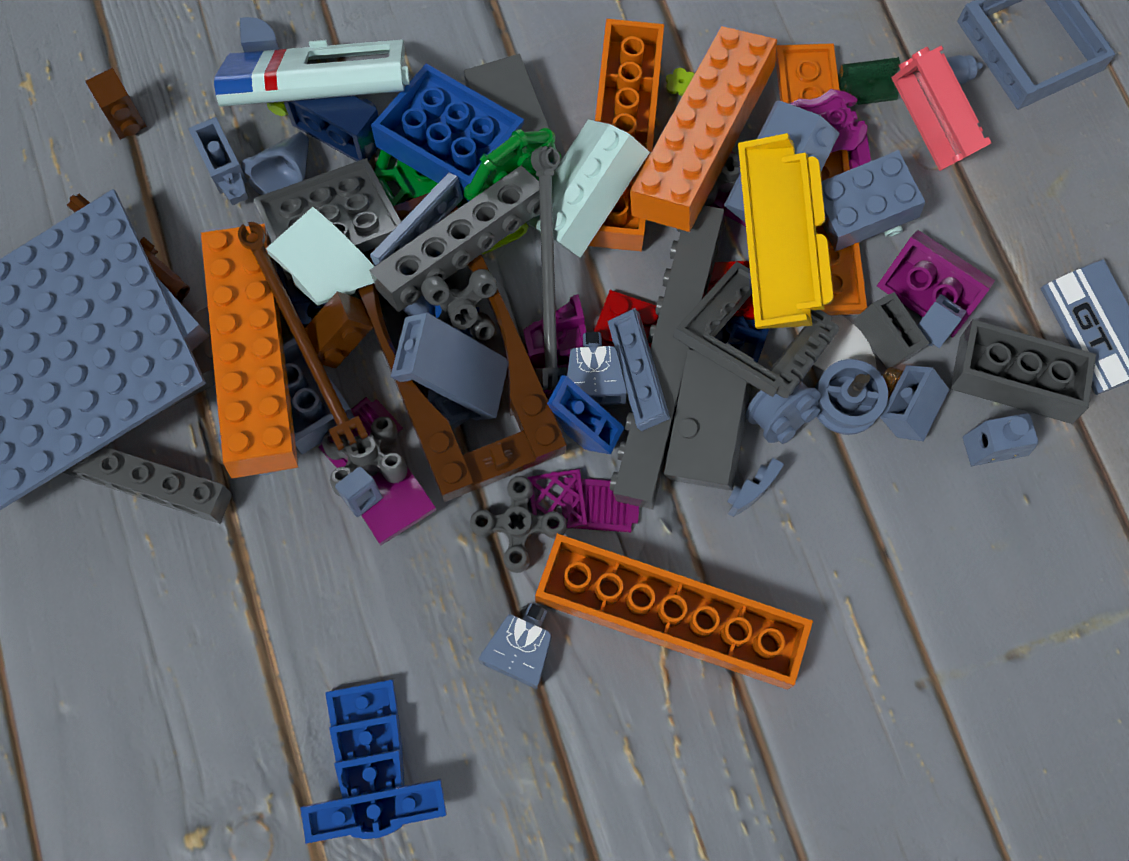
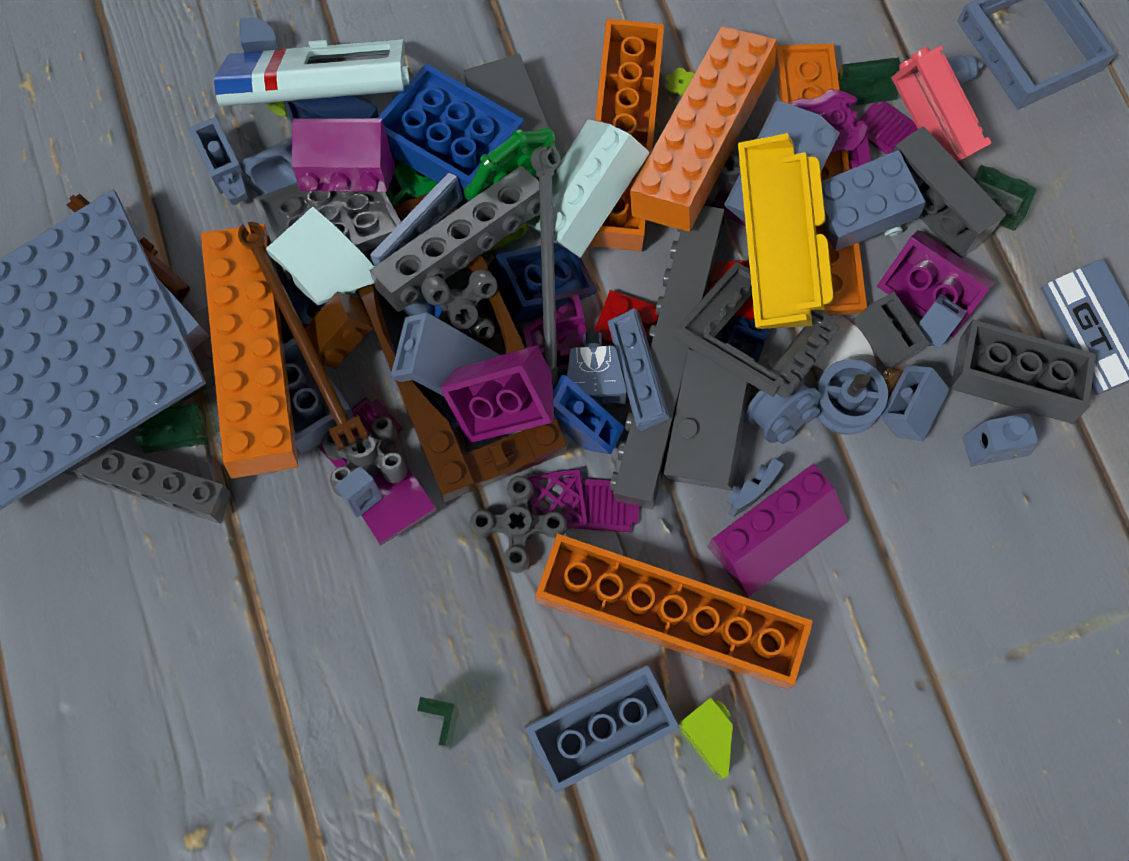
reddish brown brick [85,67,147,140] -> none
blue slope [300,679,447,844] -> none
sand blue torso [478,603,552,689] -> none
none -> clear green hinge [134,404,208,453]
none -> magenta slope [292,118,395,192]
none -> clear green panel [417,697,459,750]
none -> magenta slope [440,345,554,443]
none -> dark blue slope [488,243,597,324]
none -> sand blue brick [523,665,679,793]
none -> lime slope [678,697,733,780]
none -> magenta slope [707,463,848,598]
none -> magenta window [858,100,918,155]
none -> dark grey brick [893,126,1006,259]
none -> clear green window [973,165,1037,231]

